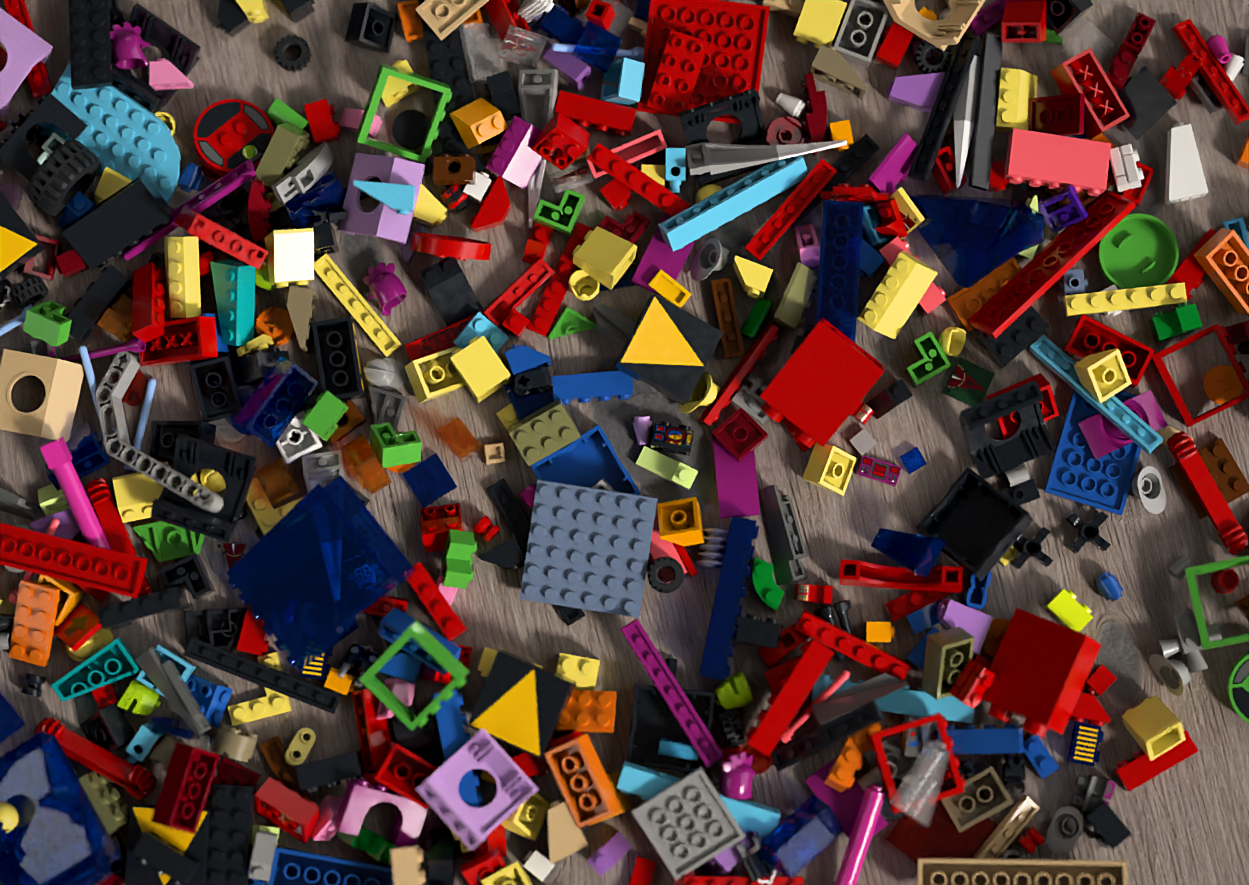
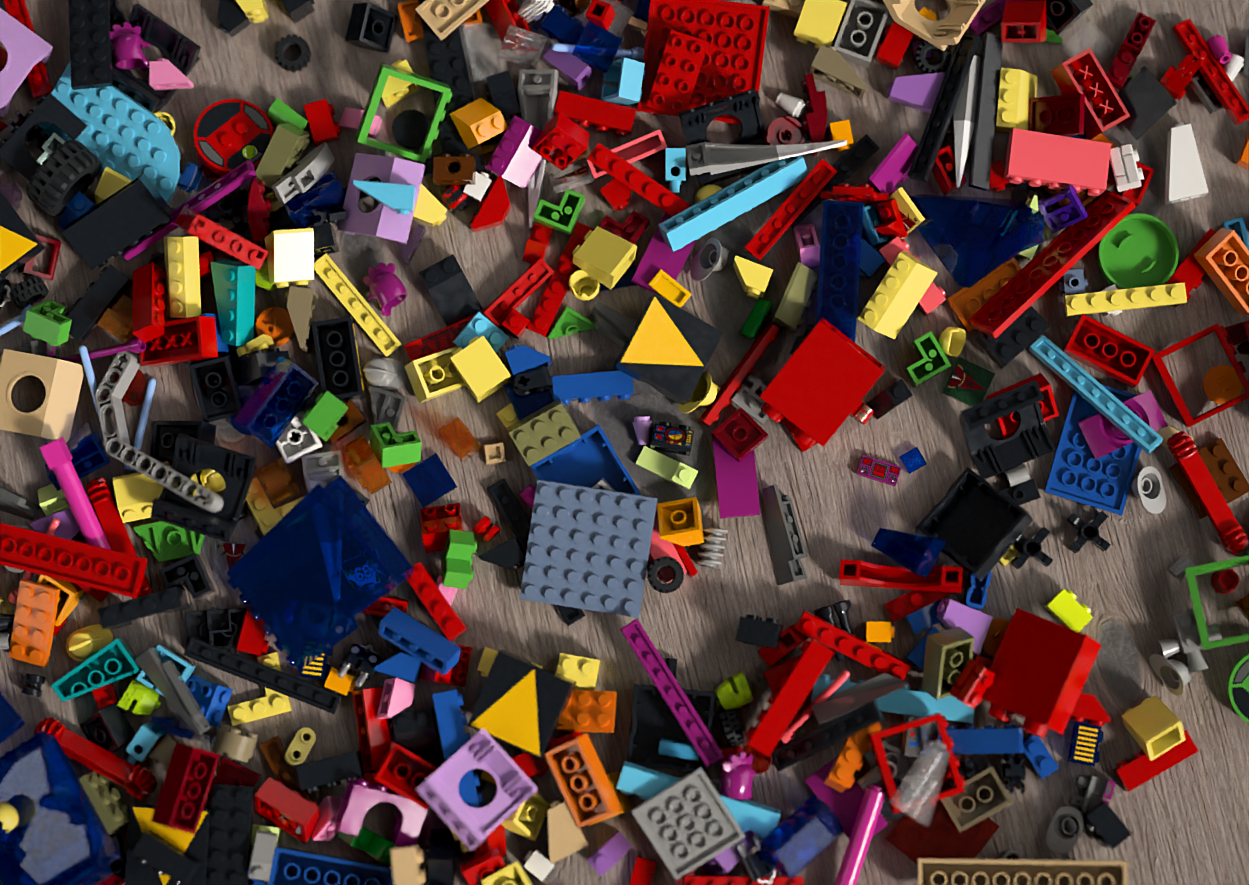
red tile [54,603,102,652] -> none
dark red brick [55,249,89,278] -> none
bright green window [359,620,470,731] -> none
red piece [410,233,492,261] -> none
light yellow brick [640,164,665,187] -> none
clear blue brick [699,516,759,681] -> none
reddish brown plate [711,277,745,359] -> none
green brick [751,557,784,611] -> none
red leg [794,584,833,605] -> none
light yellow slope [802,442,858,496] -> none
light grey tile [849,428,877,456] -> none
tan tile [973,794,1040,859] -> none
red wheel [1017,826,1045,855] -> none
light yellow slope [1074,348,1132,403] -> none
red brick [1085,664,1117,696] -> none
blue brick [1095,571,1124,602] -> none
green brick [1149,302,1202,343] -> none

